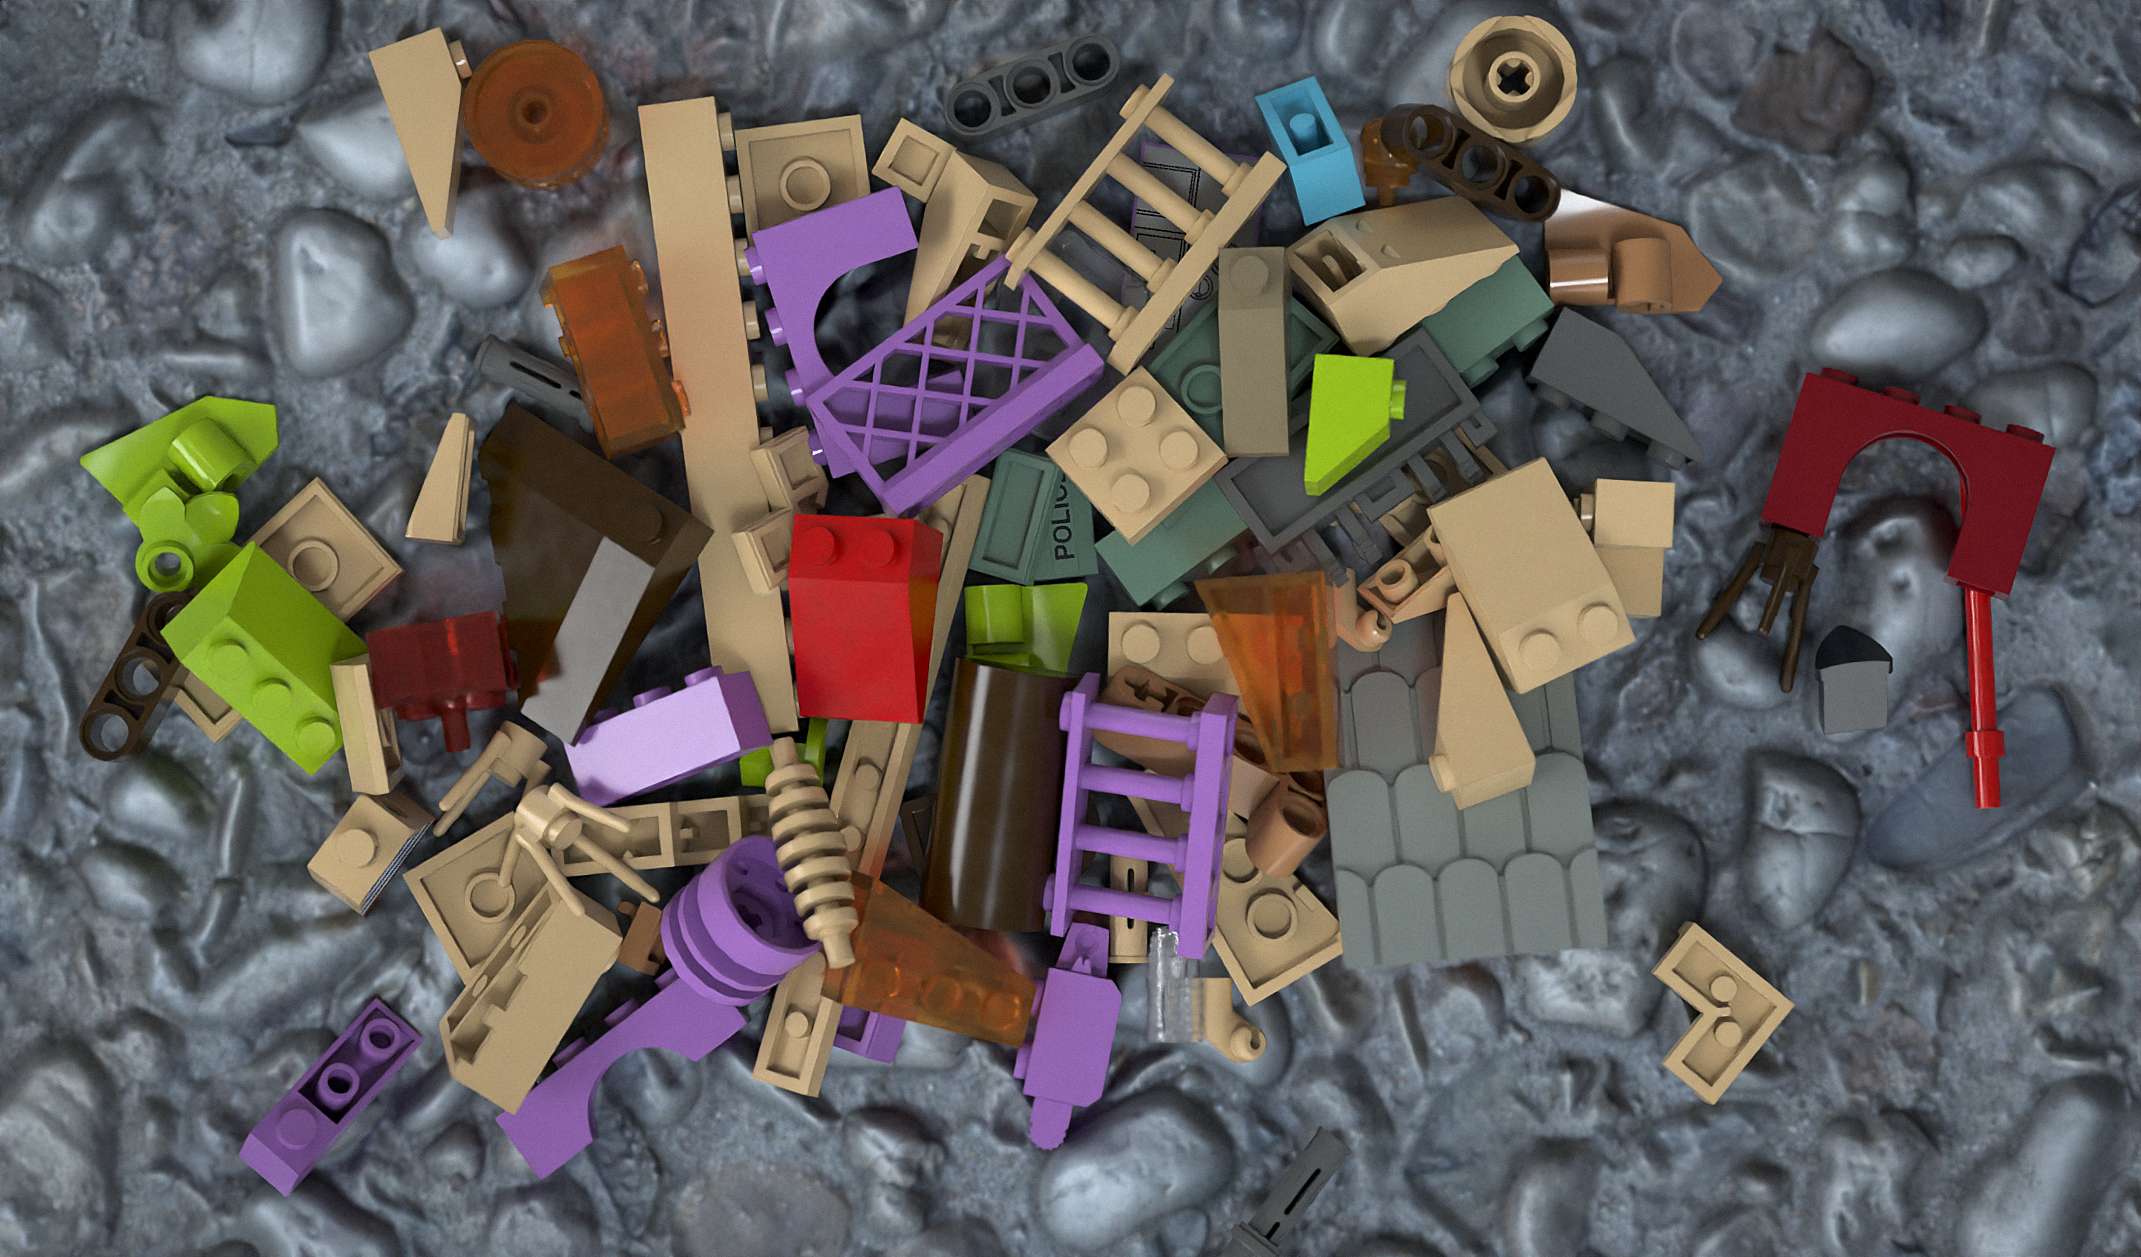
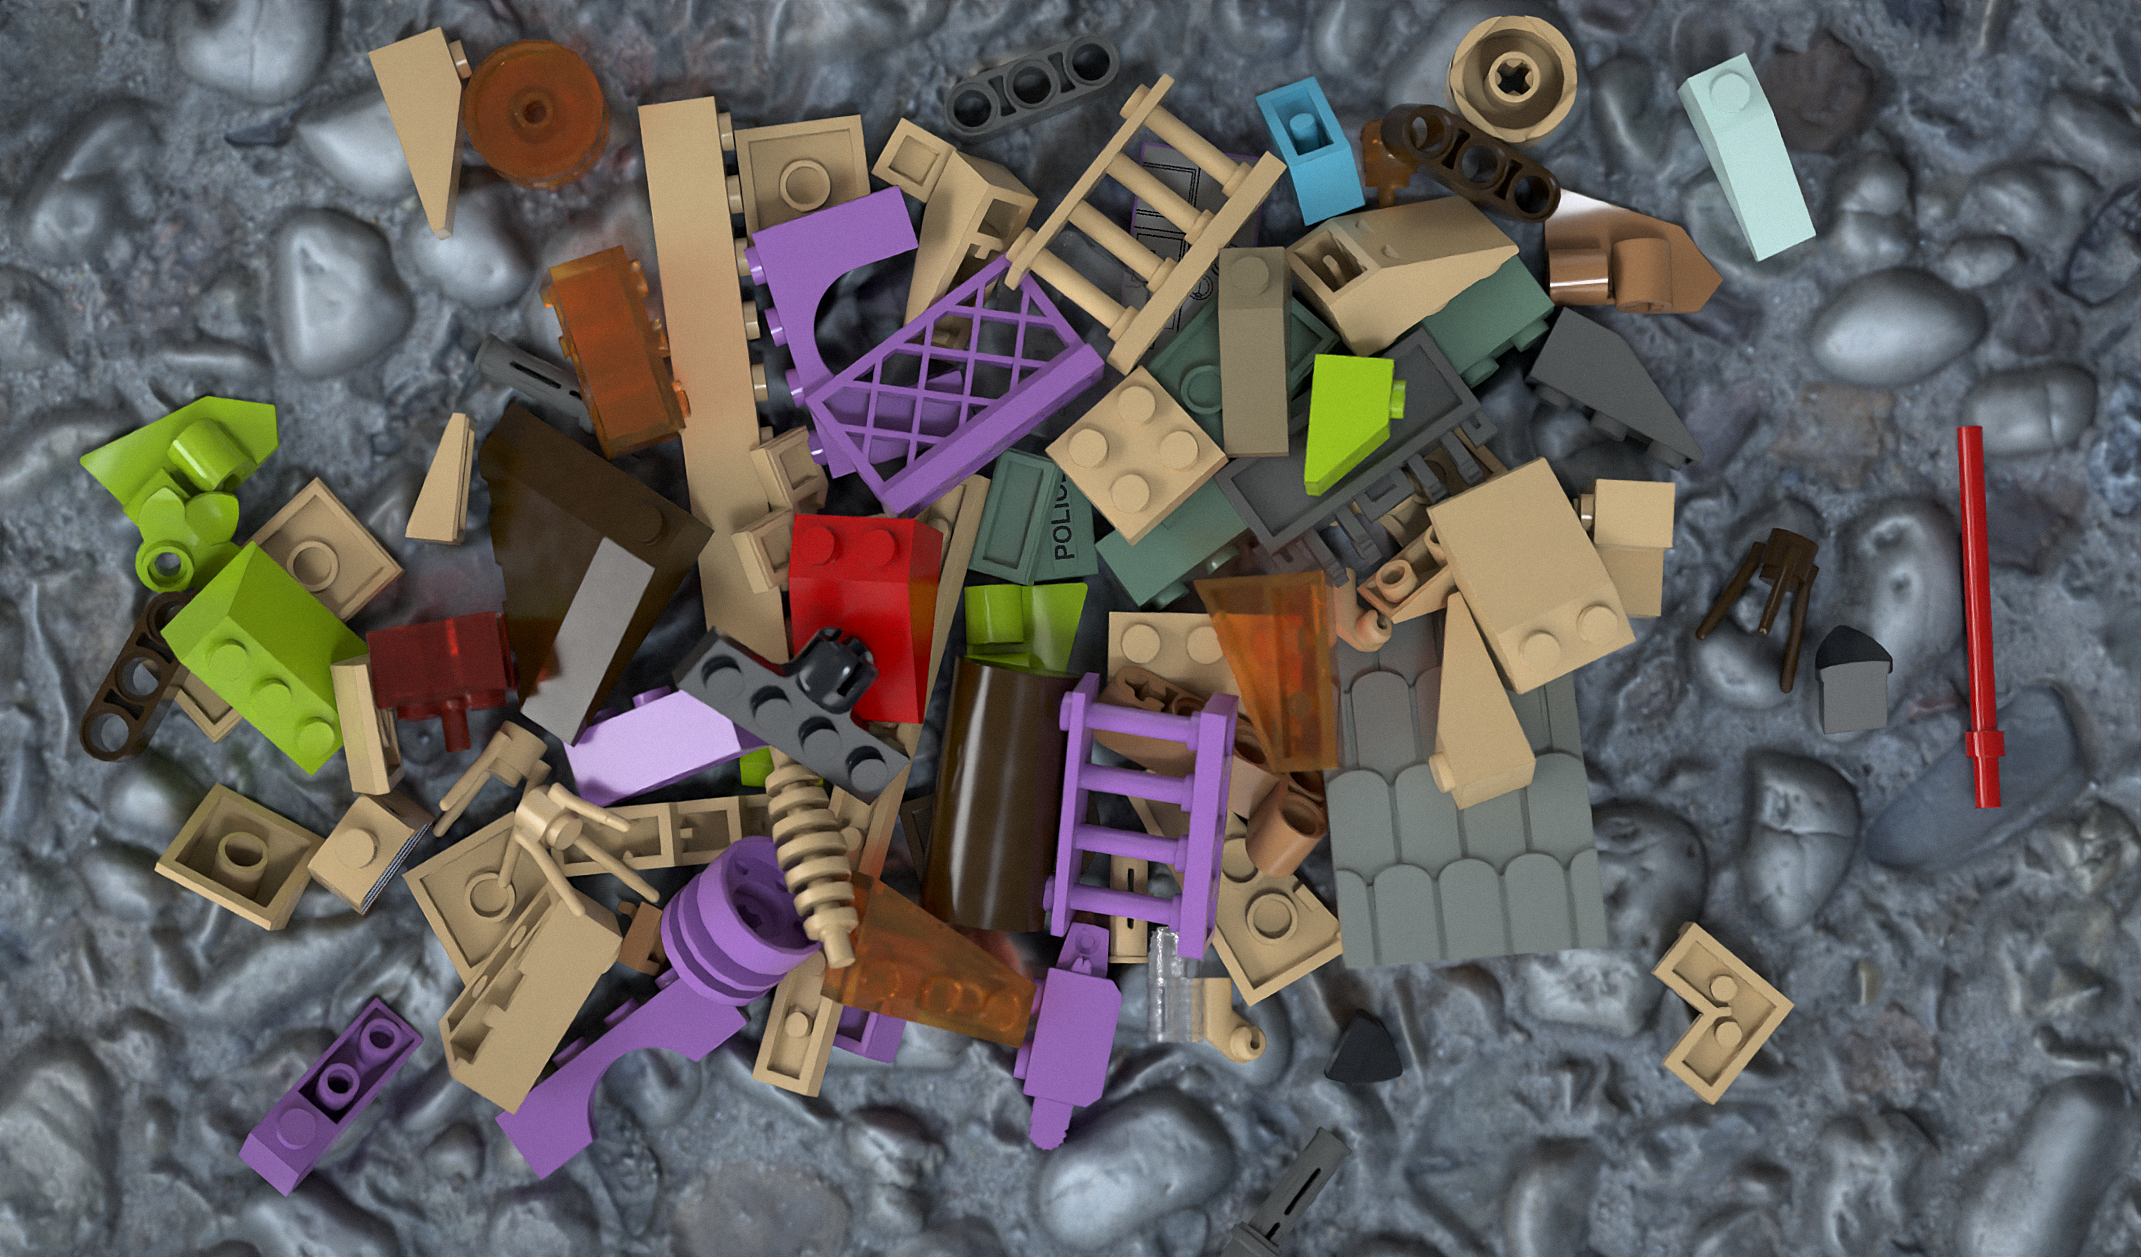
dark red arch [1758,367,2056,601] -> none
none -> tan slope [154,782,326,931]
none -> black plate [671,625,911,806]
none -> black tile [1323,1008,1403,1087]
none -> light aqua slope [1677,53,1816,262]

